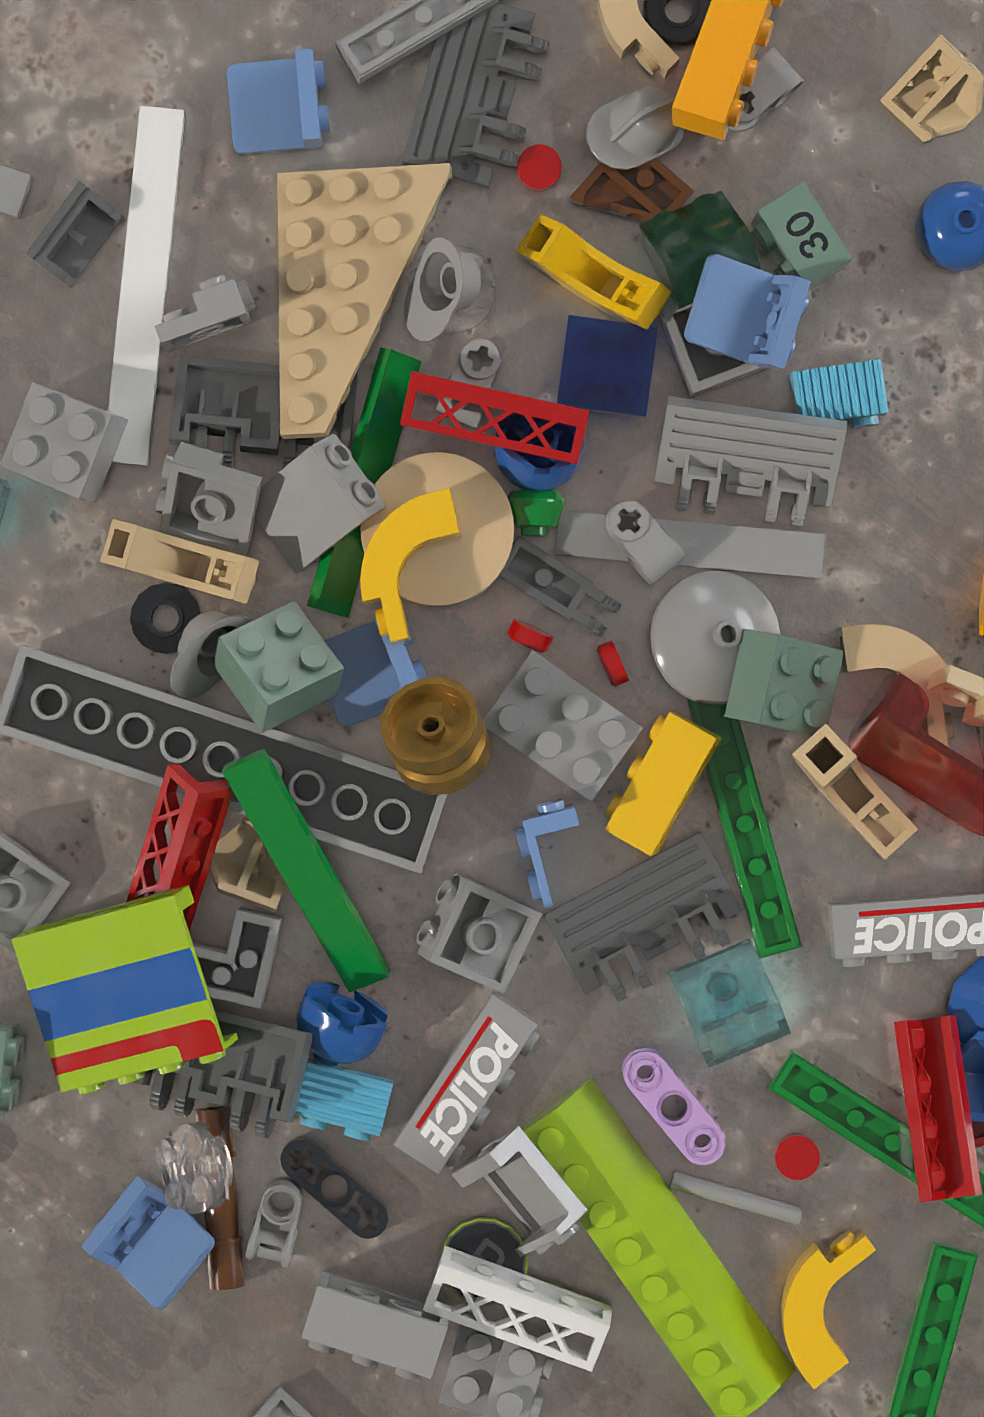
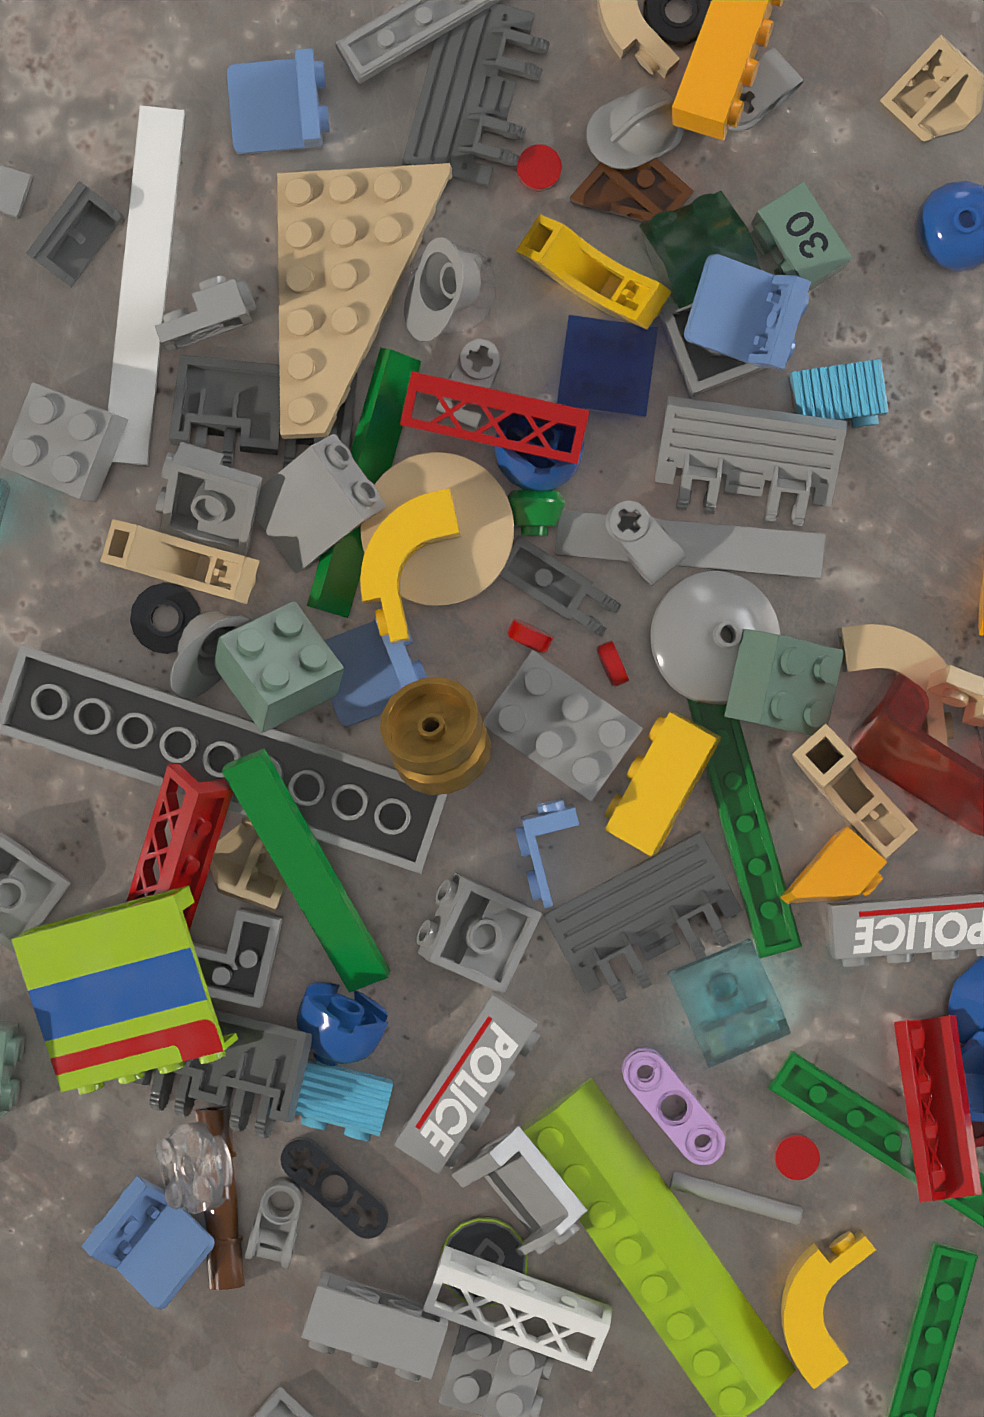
none -> light orange slope [780,826,887,903]

